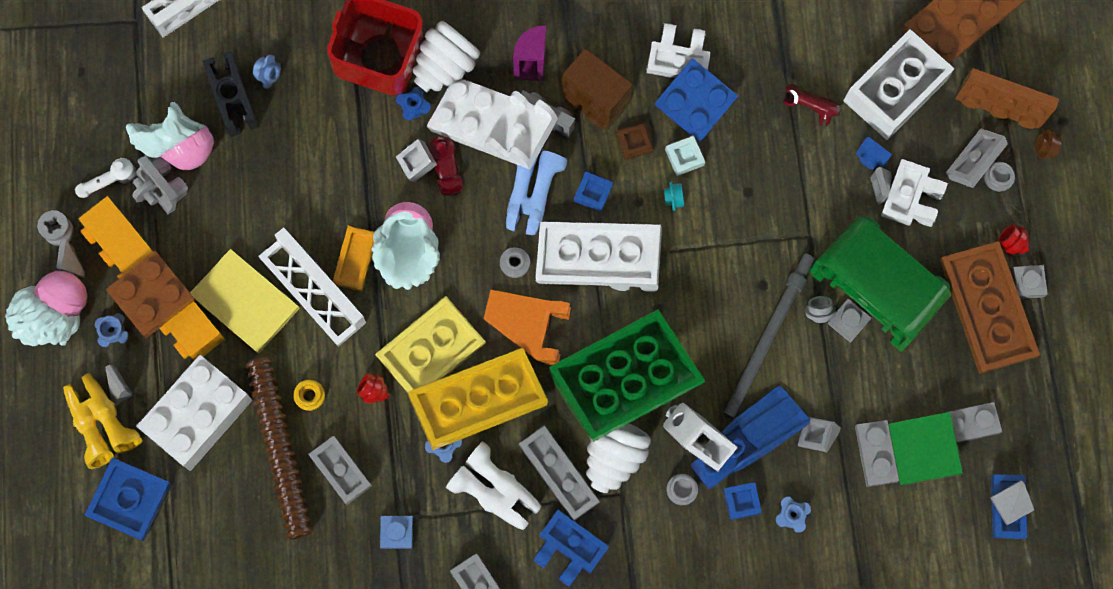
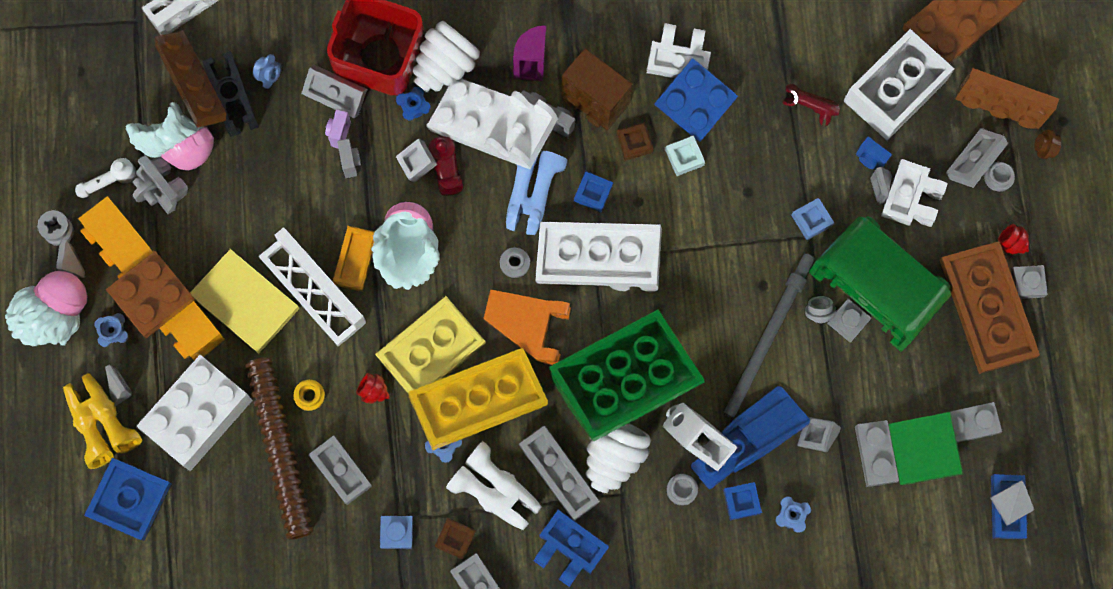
teal plate [664,181,684,211] -> none
none -> reddish brown plate [155,31,226,128]
none -> light grey plate [301,65,367,118]
none -> lavender plate [325,110,351,149]
none -> light grey plate [337,139,361,178]
none -> reddish brown tile [434,518,476,560]
none -> medium blue plate [791,198,834,240]

